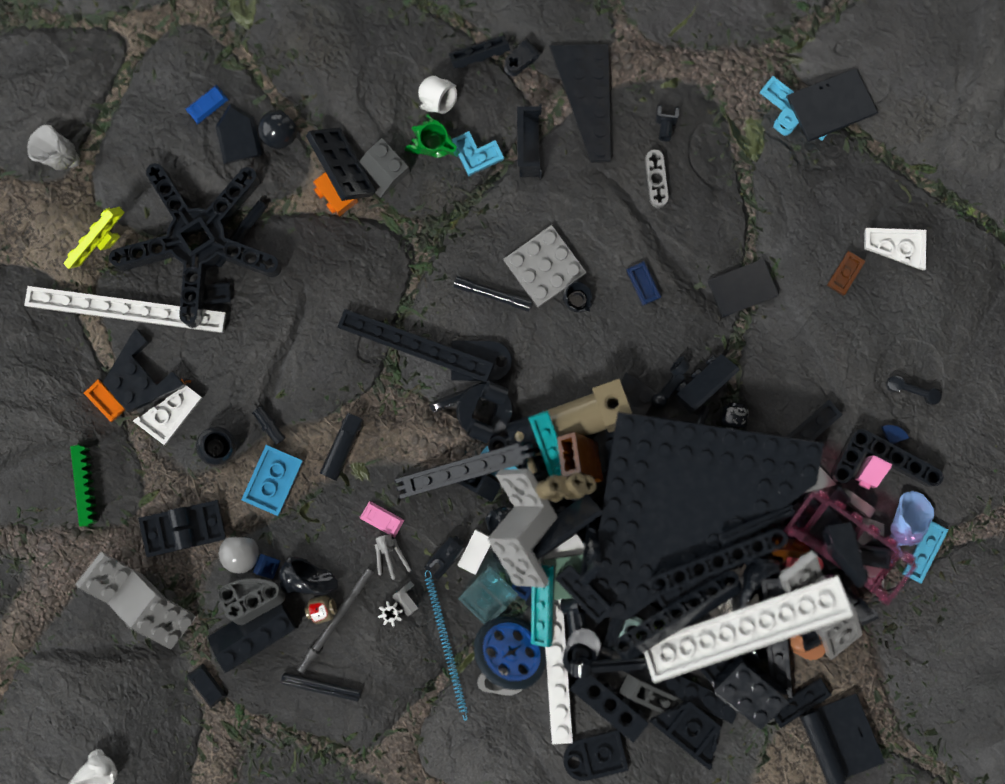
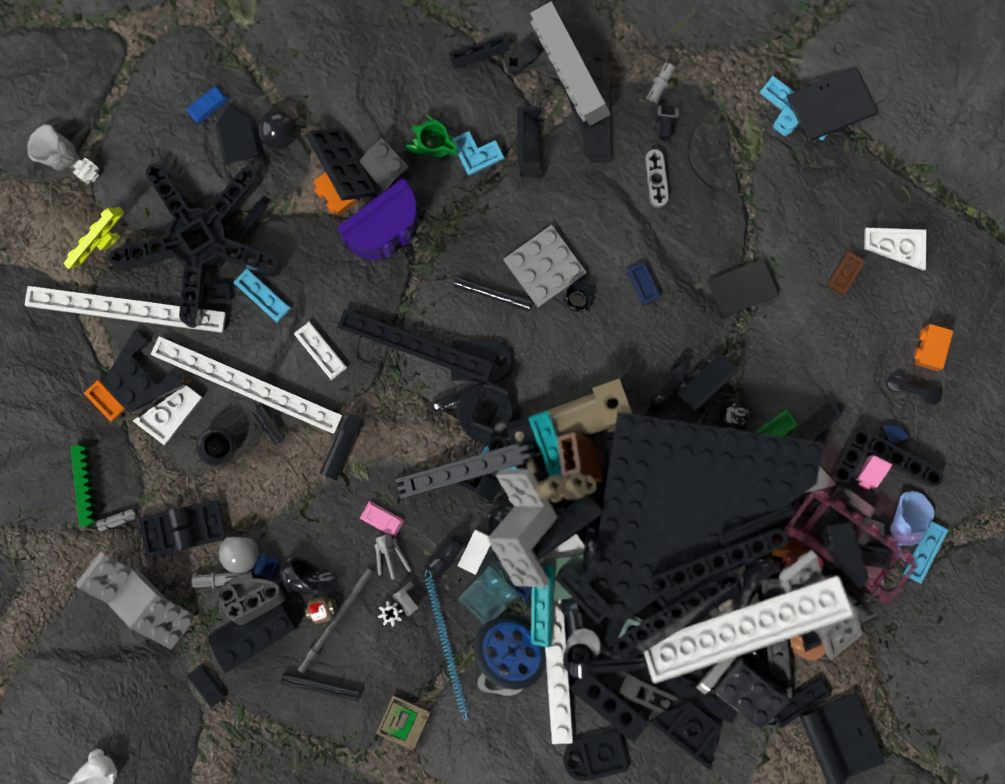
dark azure plate [241,445,304,516] -> none
white helmet [418,76,457,114] -> none
none -> white gear [73,158,100,184]
none -> light grey axle [96,509,137,531]
none -> white plate [151,337,343,434]
none -> light grey axle [192,571,254,588]
none -> medium azure tile [233,268,291,323]
none -> white tile [294,321,347,380]
none -> dark purple container [337,179,417,259]
none -> tile [376,695,430,750]
none -> light grey brick [530,2,611,126]
none -> light grey pin [646,62,676,103]
none -> light grey beam [696,656,736,694]
none -> green tile [755,409,799,436]
none -> orange brick [914,324,953,371]

